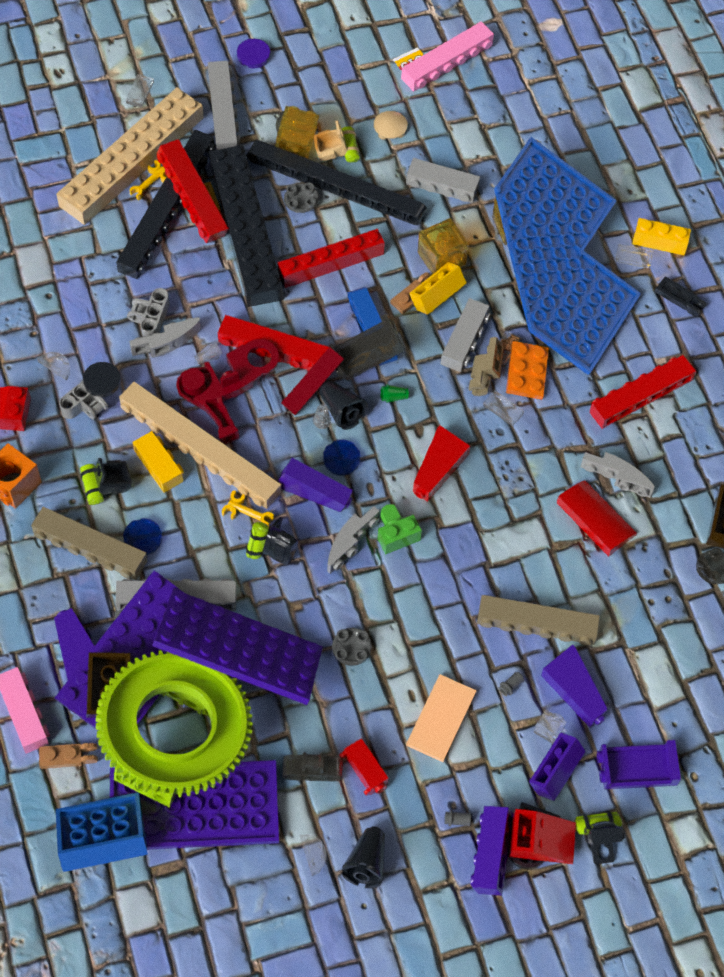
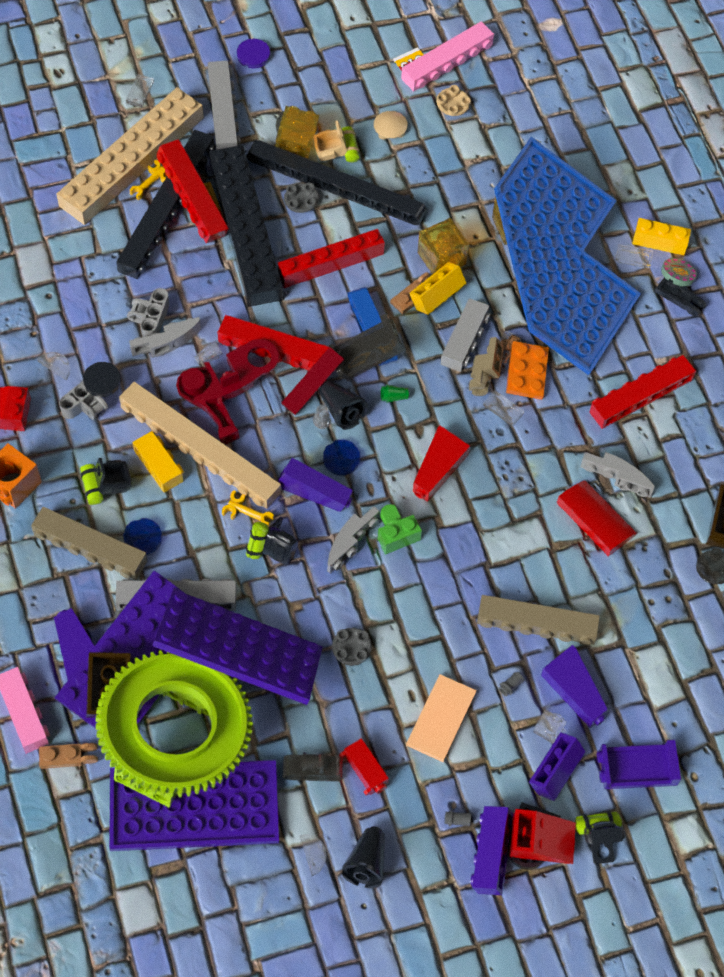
blue slope [56,792,148,872] -> none
light grey brick [406,158,480,203] -> none
none -> tan dish [436,85,471,116]
none -> sand green tile [661,258,697,286]

